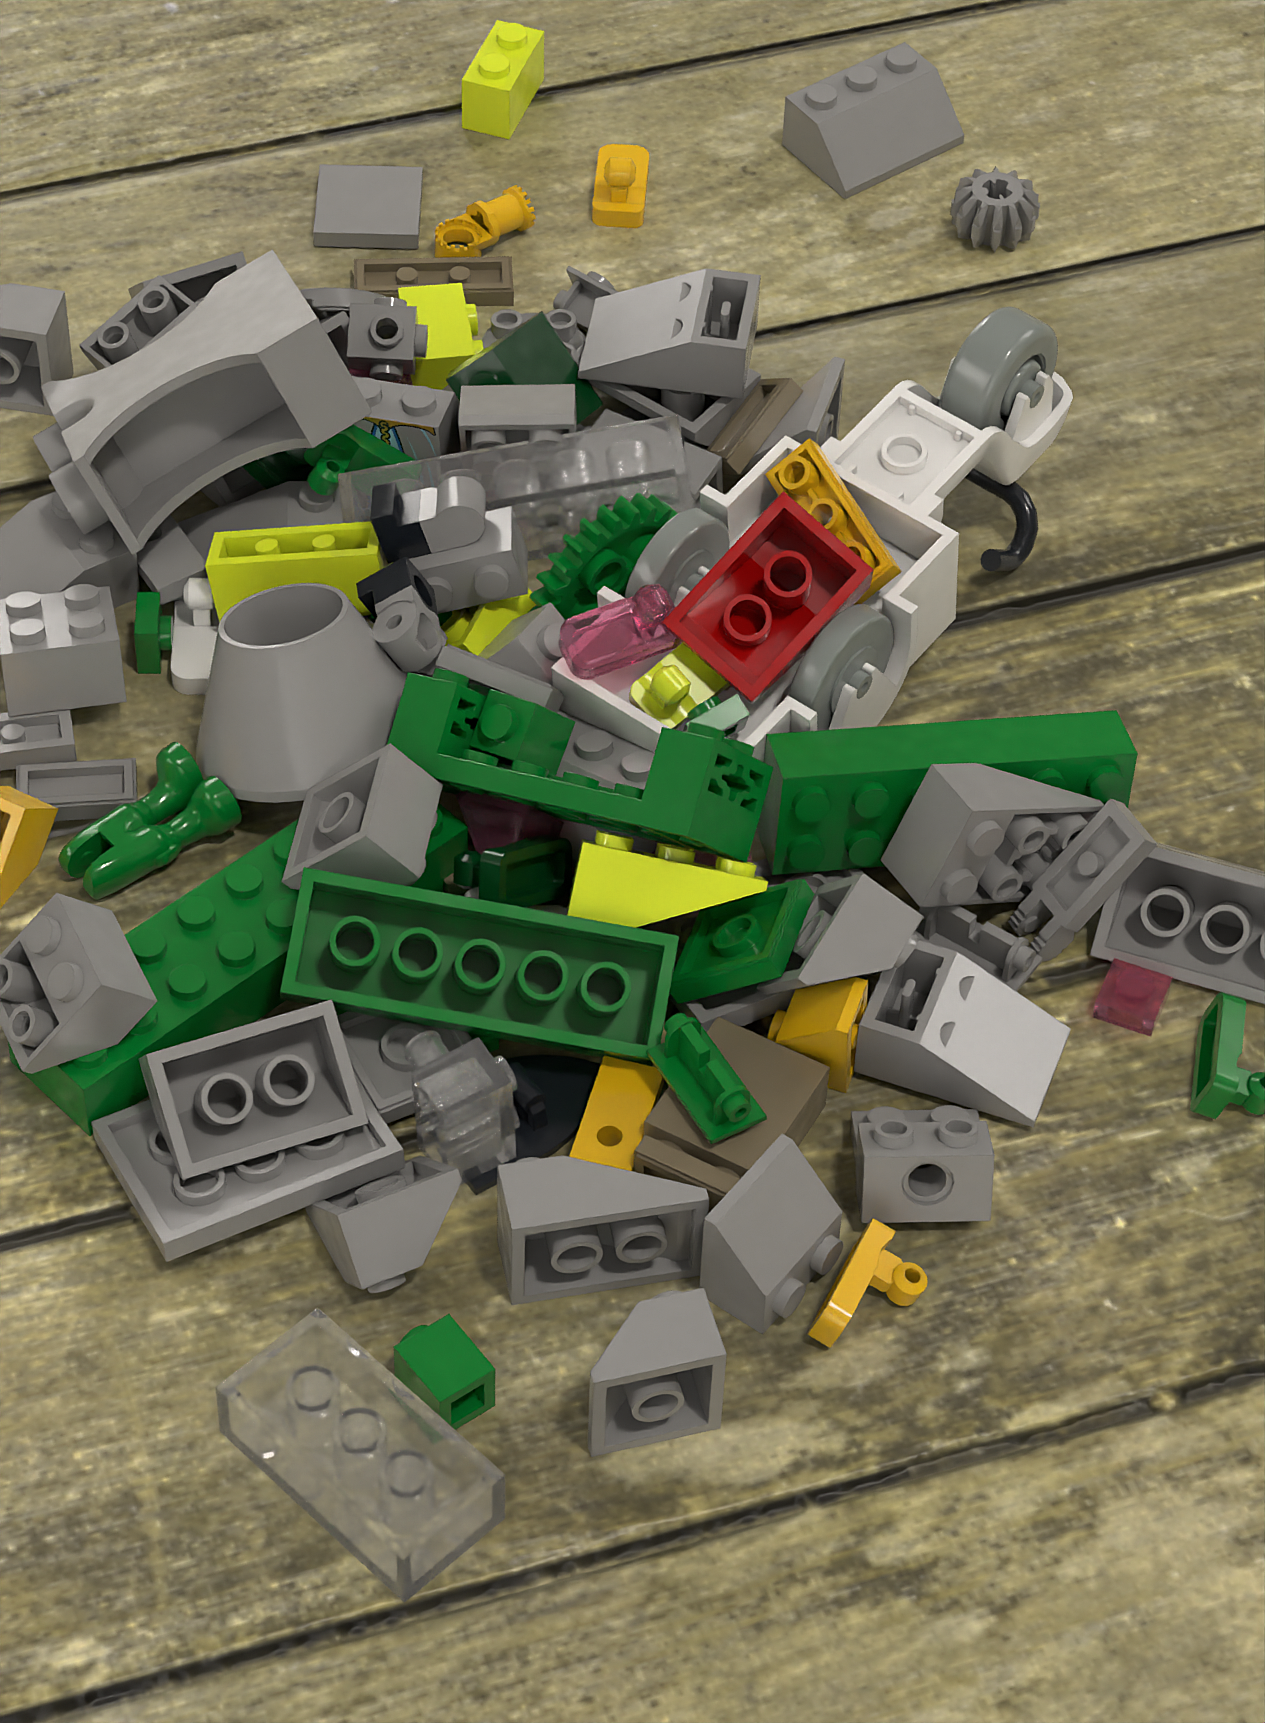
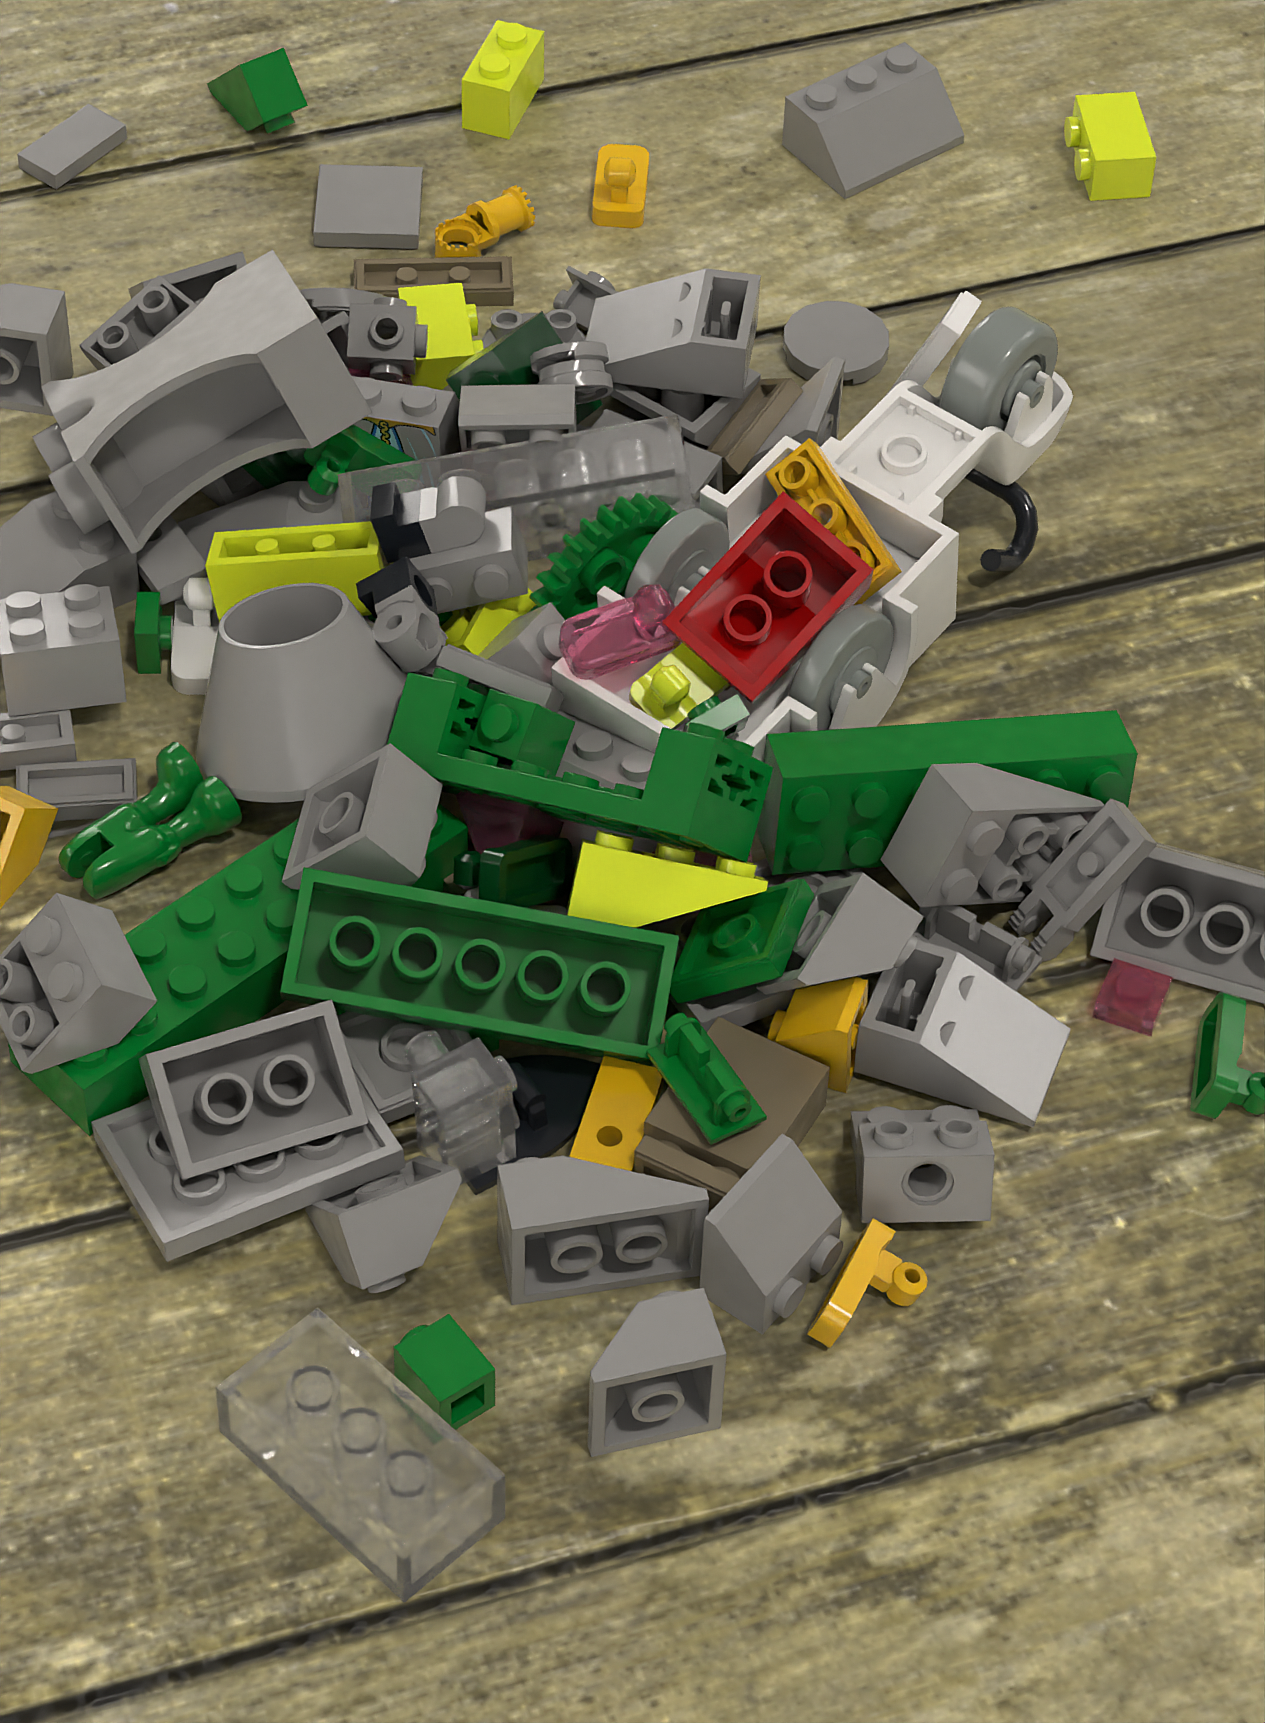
light grey gear [950,166,1040,252] -> none
none -> light grey tile [17,104,127,190]
none -> green slope [207,48,308,134]
none -> light grey wheel [530,341,614,405]
none -> light grey tile [783,301,889,385]
none -> white tile [885,291,982,396]
none -> neon yellow brick [1064,92,1156,201]

